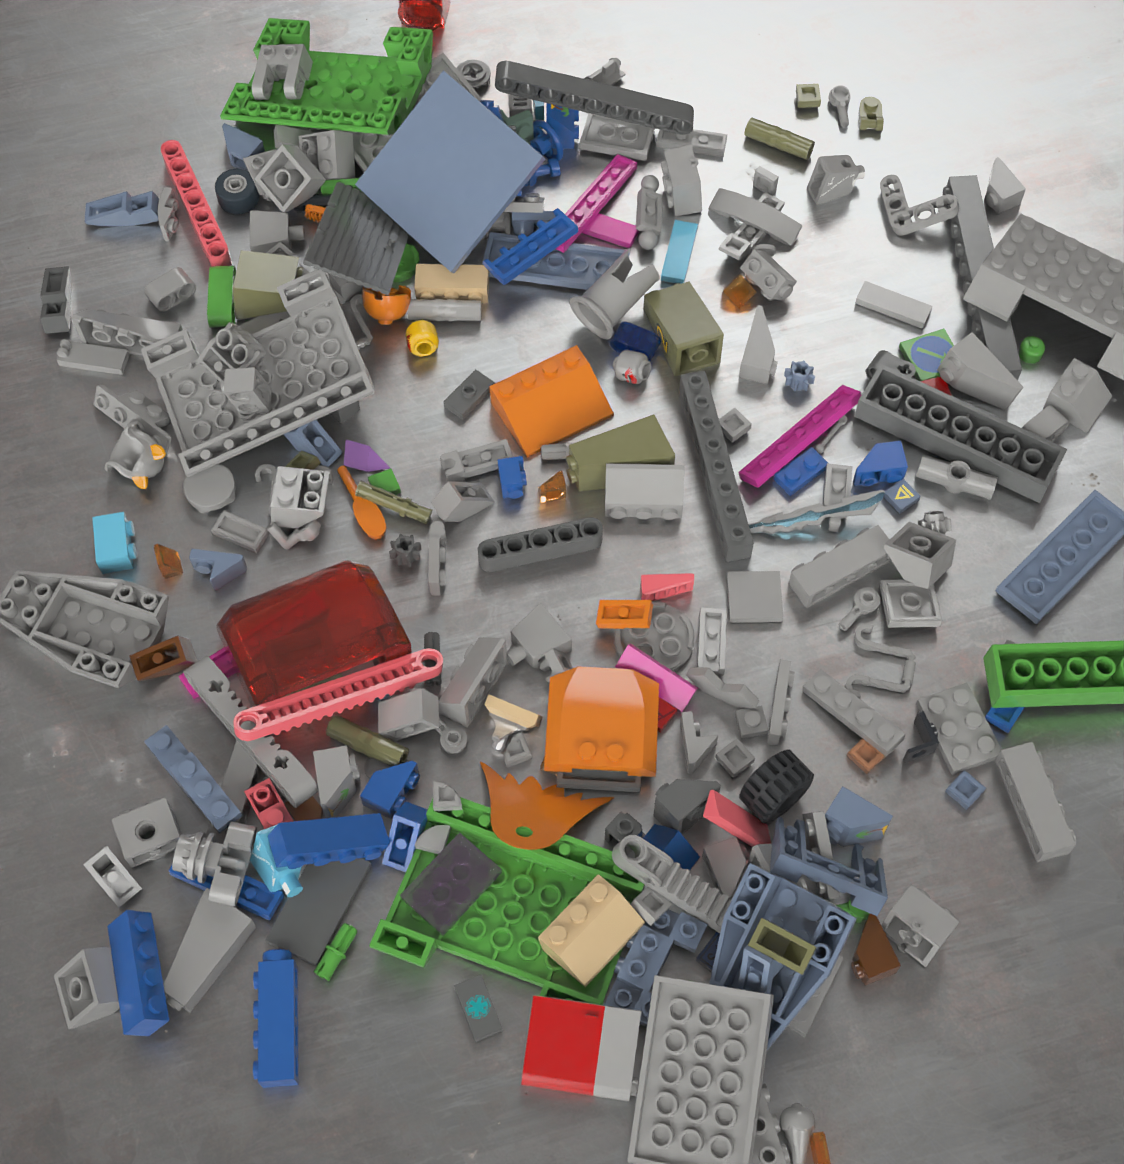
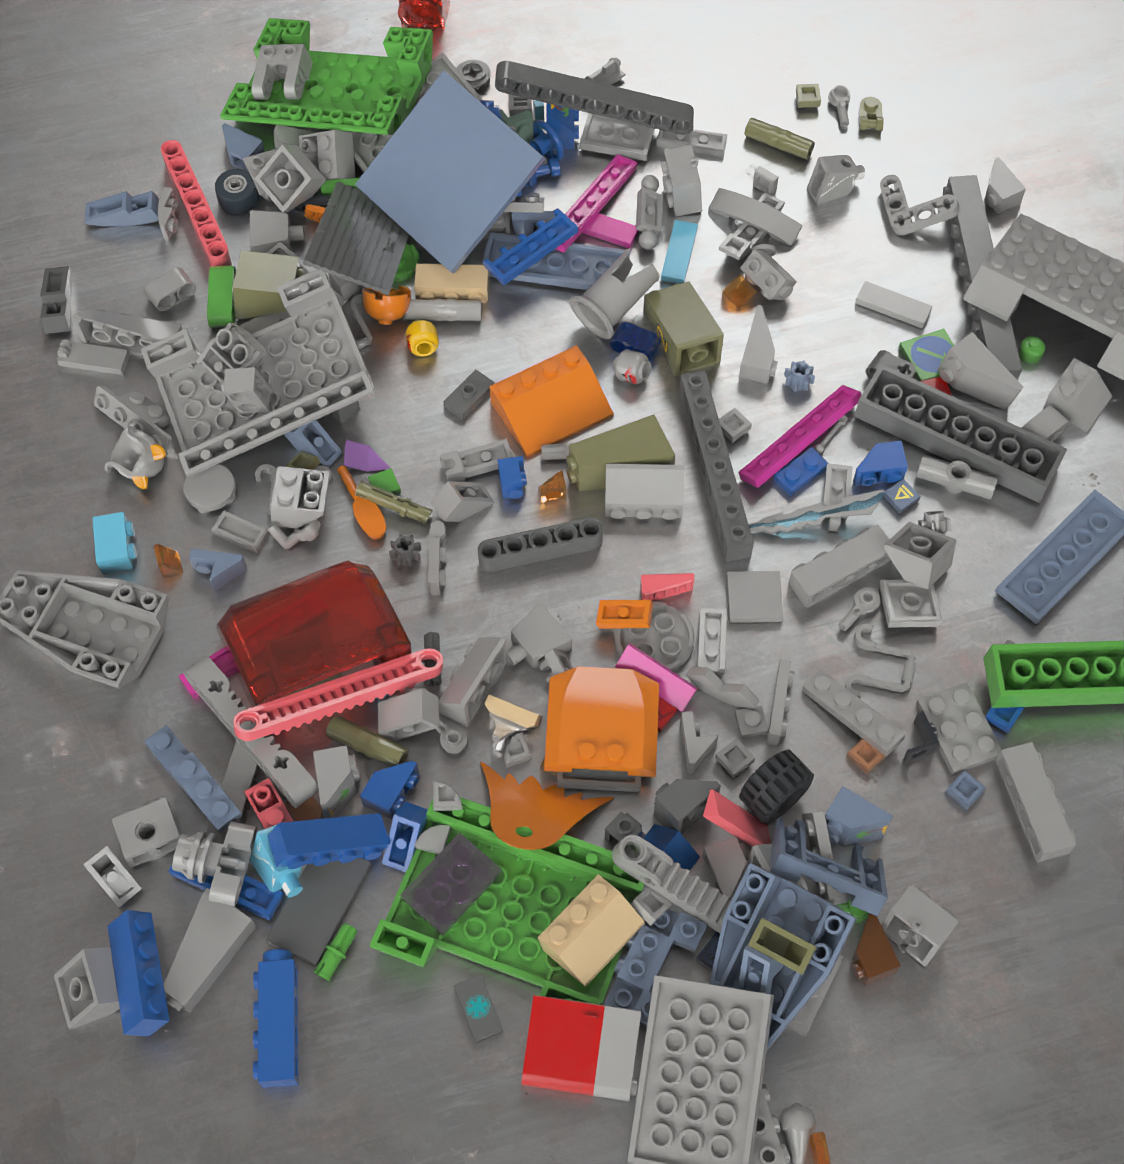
reddish brown slope [129,635,198,681] -> none

